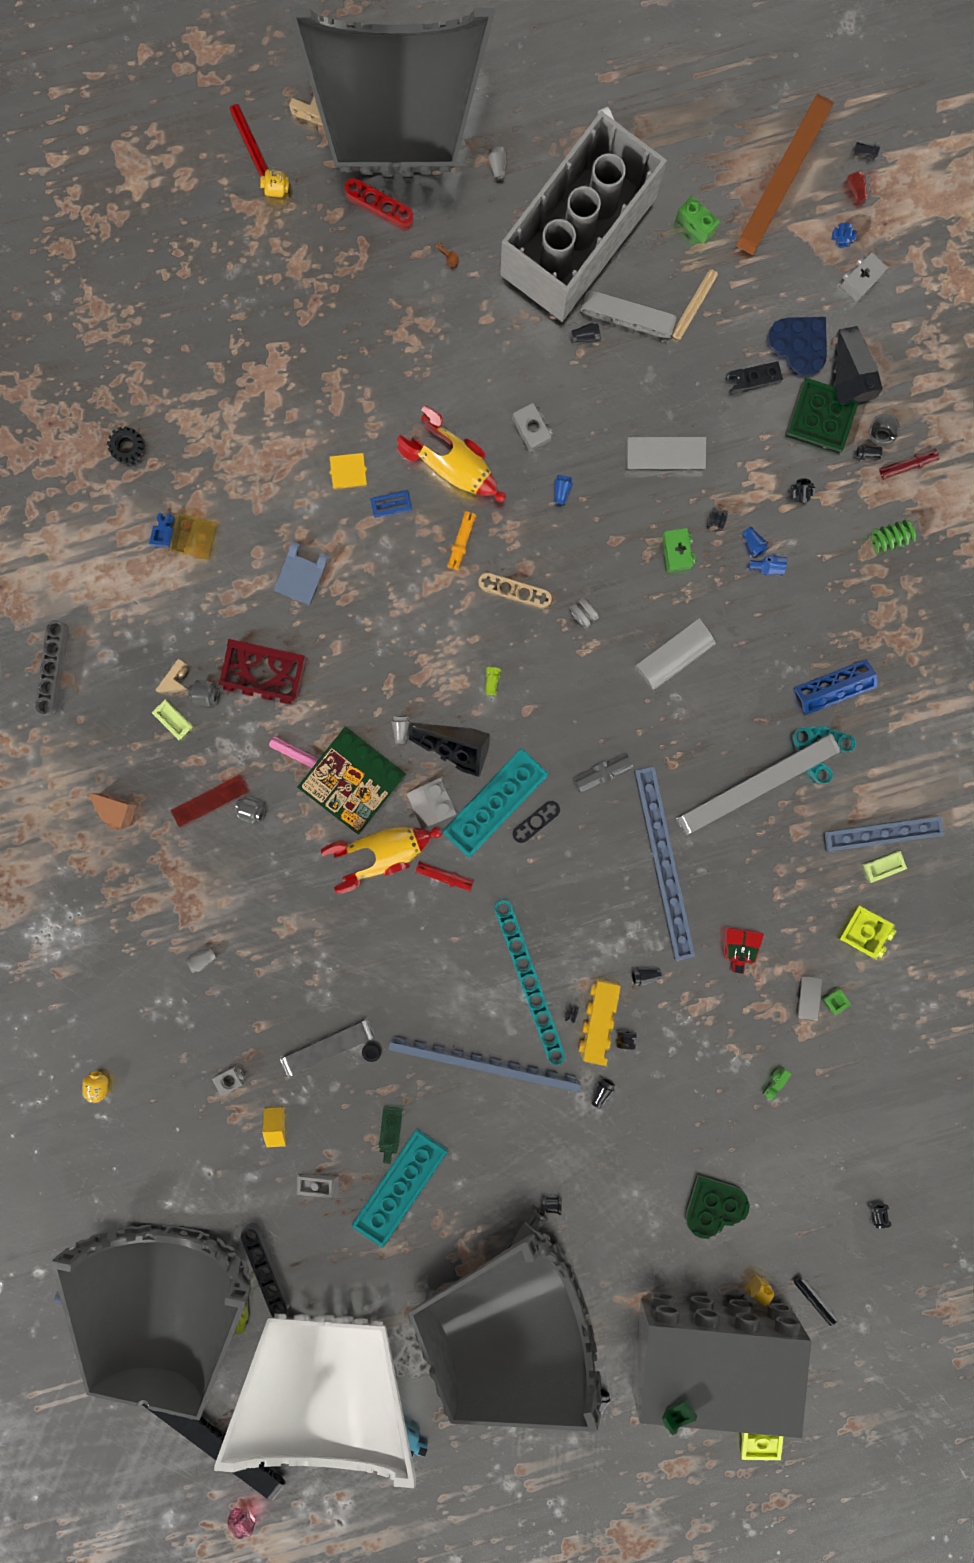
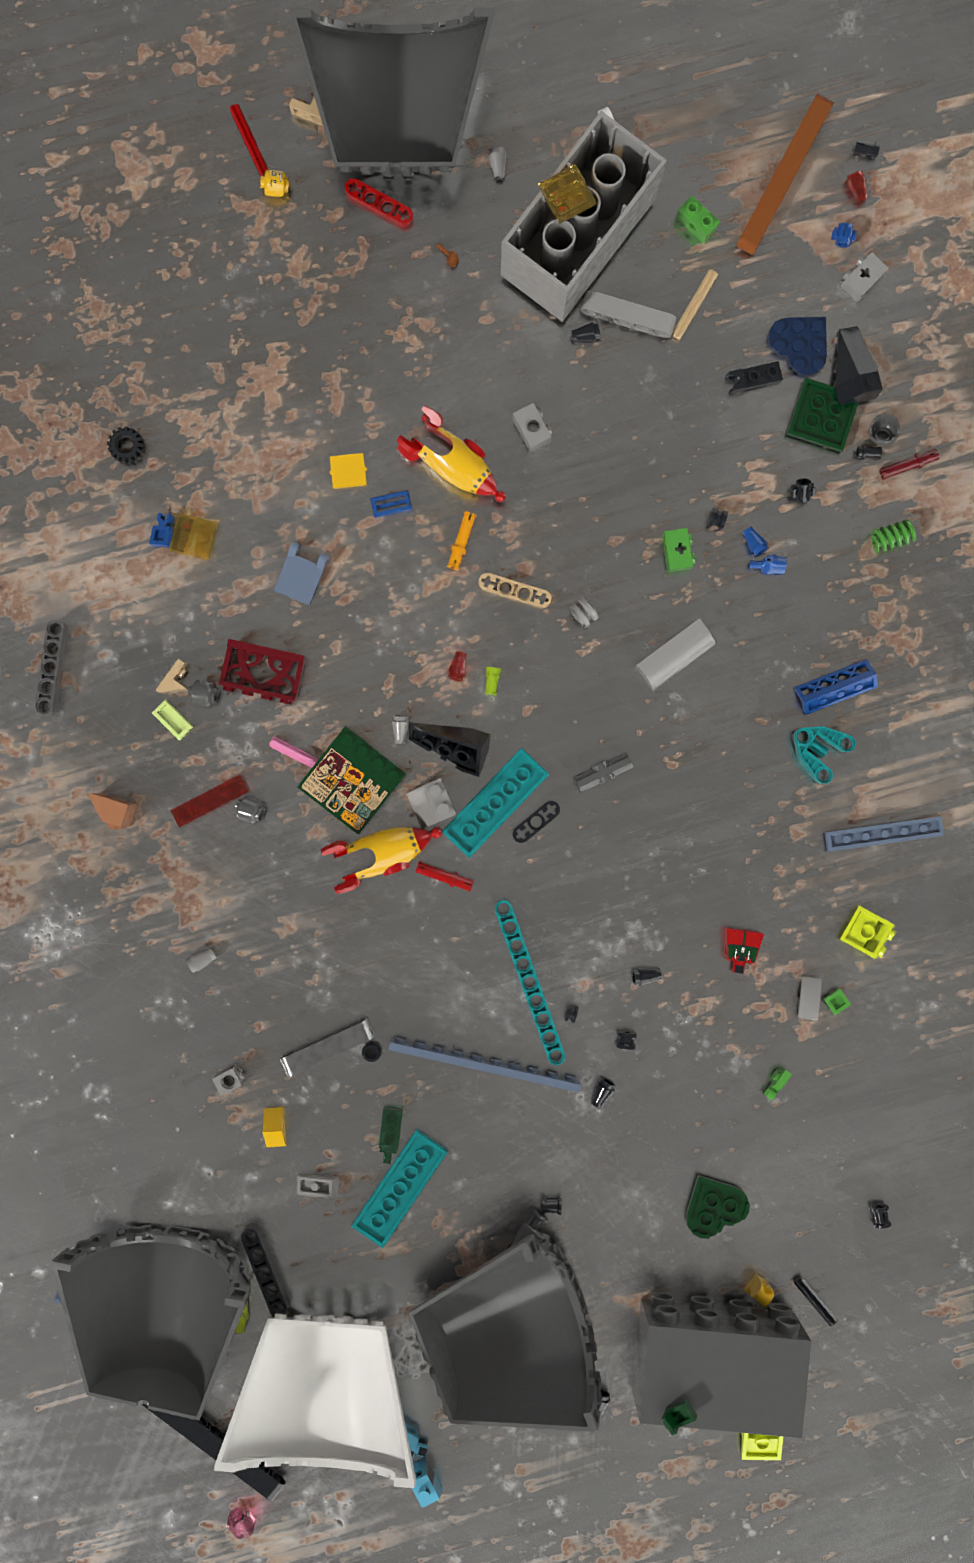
yellow head [82,1071,108,1102] -> none
blue cone [554,475,573,504] -> none
yellow wedge [578,979,621,1066] -> none
light grey brick [626,437,706,469] -> none
sand blue plate [635,767,695,961] -> none
light grey beam [677,733,841,835] -> none
yellowish green tile [863,850,907,883] -> none
none -> medium azure torso [412,1457,443,1508]
none -> clear red cone [447,651,467,682]
none -> clear yellow slope [539,164,596,224]

